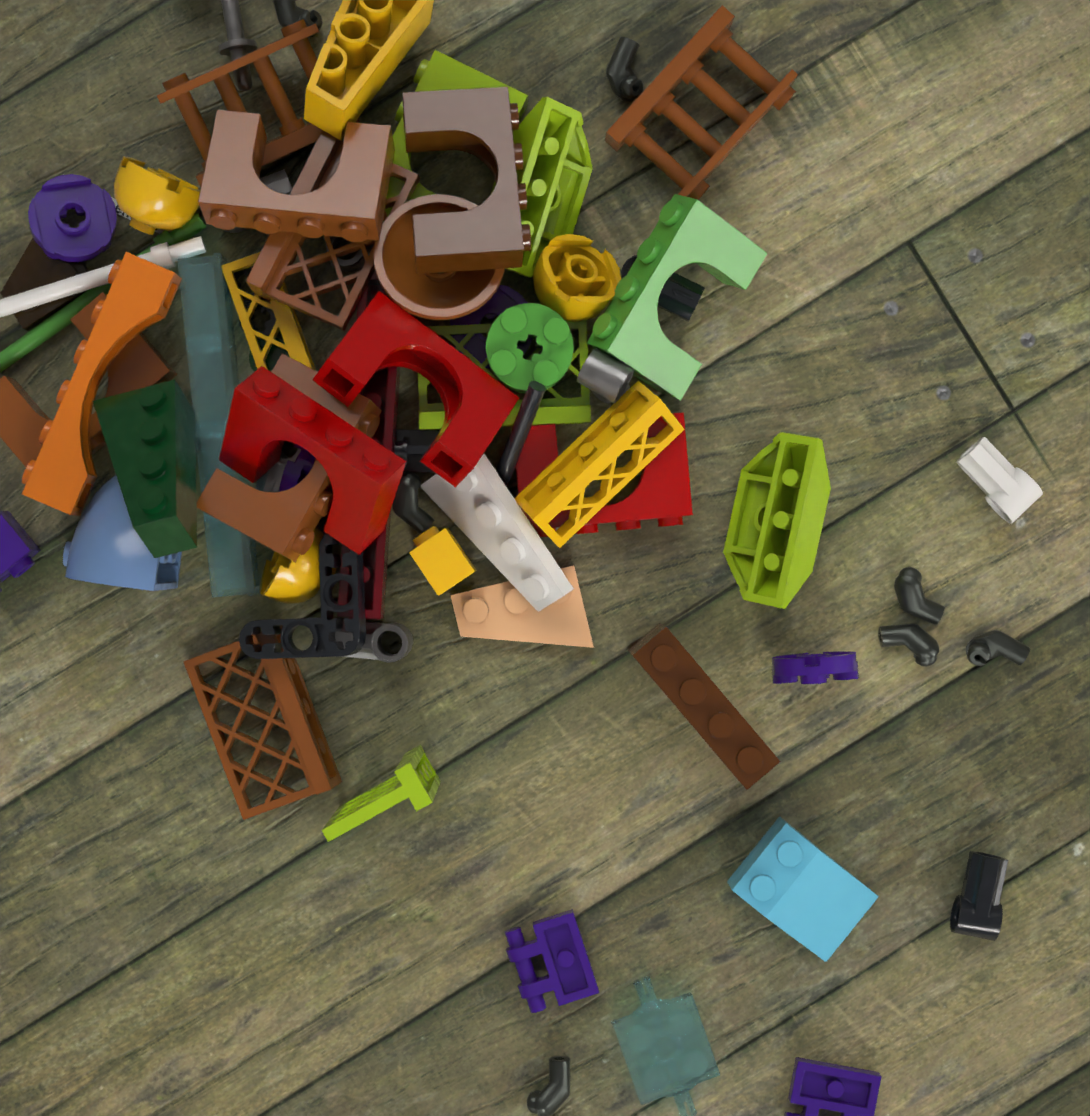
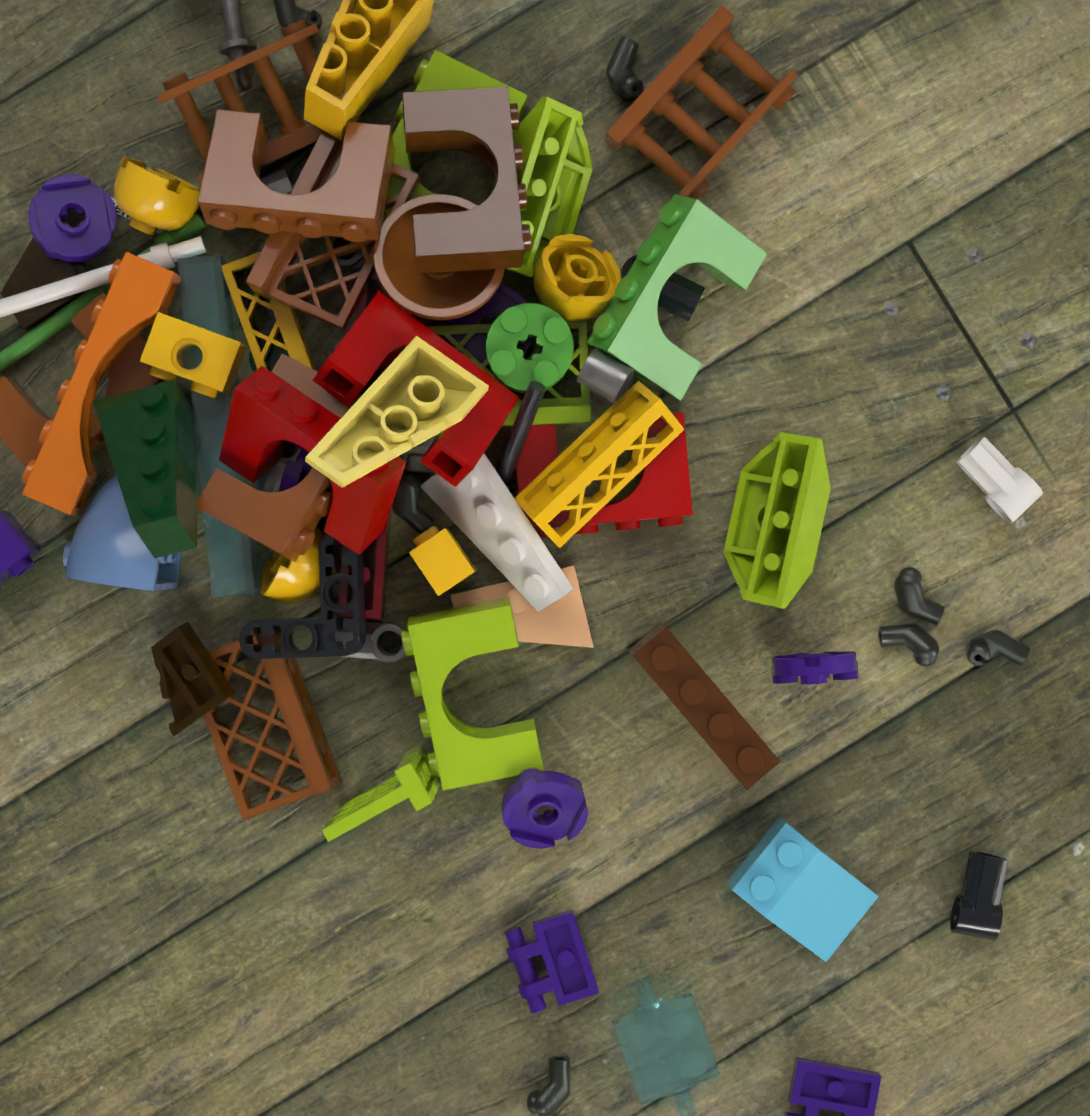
none -> yellow brick [140,312,247,399]
none -> dark brown wing [151,622,236,736]
none -> light yellow wedge [305,336,489,488]
none -> lime arch [401,597,544,791]
none -> dark purple plate [501,768,588,849]

